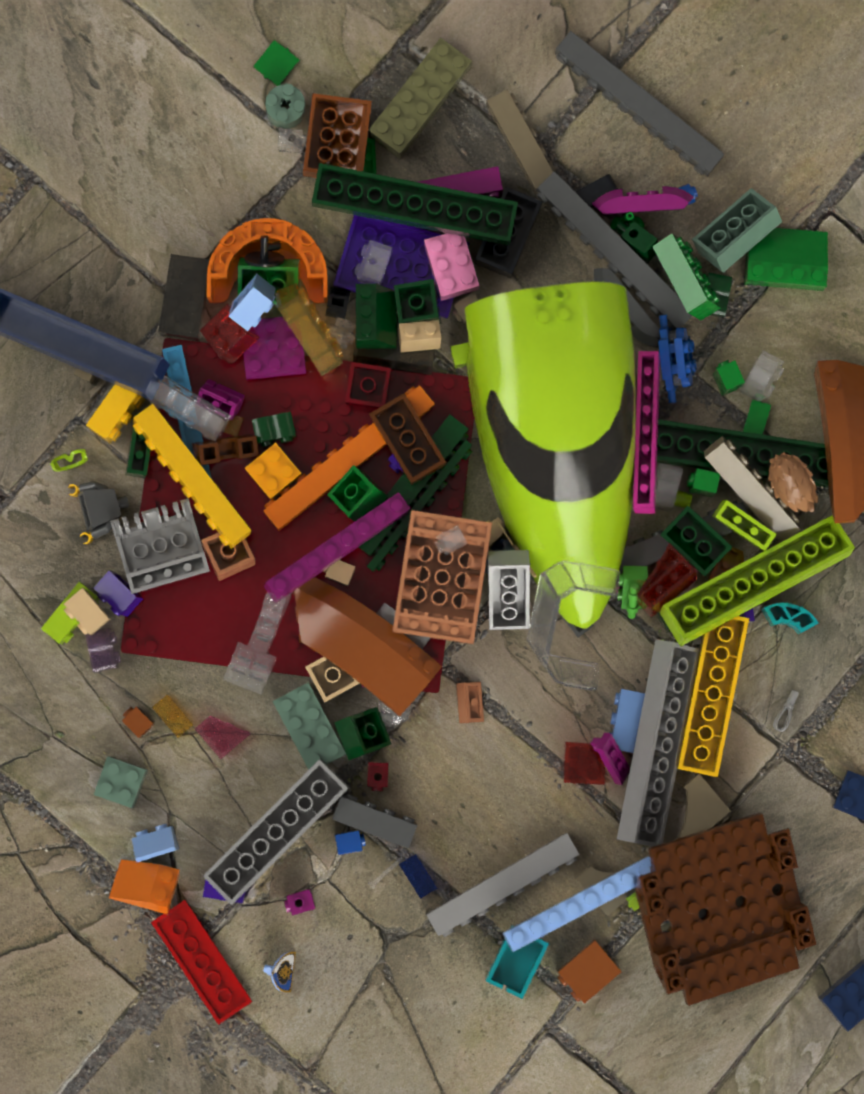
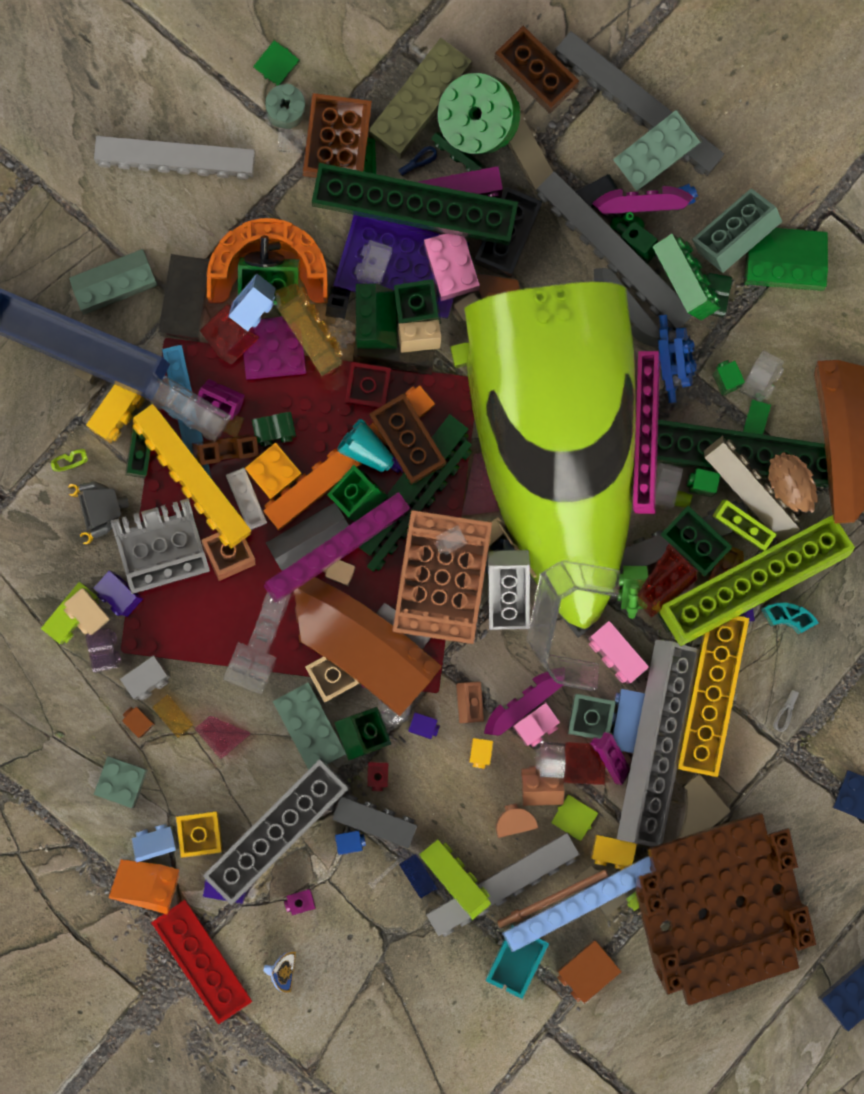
none -> sand green slope [69,249,158,315]
none -> light grey brick [94,136,256,180]
none -> light grey brick [120,656,171,701]
none -> yellow brick [176,811,223,858]
none -> white tile [226,468,267,530]
none -> dark grey slope [266,503,349,571]
none -> teal cone [337,419,394,472]
none -> dark blue piece [398,146,437,176]
none -> dark purple brick [408,713,440,739]
none -> lime brick [419,839,491,920]
none -> dark green plate [431,131,486,172]
none -> green brick [438,73,520,155]
none -> clear pink wing [462,453,500,516]
none -> yellow brick [469,738,493,769]
none -> dark orange wing [476,274,521,299]
none -> magenta brick [484,670,565,736]
none -> reddish brown brick [494,26,579,114]
none -> nougat brick [496,803,538,838]
none -> nougat bar [497,869,609,928]
none -> bright pink brick [512,703,560,747]
none -> nougat brick [521,766,564,806]
none -> clear brick [535,742,566,778]
none -> lime piece [551,794,598,841]
none -> sand green brick [567,694,616,739]
none -> bright pink brick [588,621,649,684]
none -> yellow brick [591,835,637,870]
none -> sand green brick [613,109,703,191]

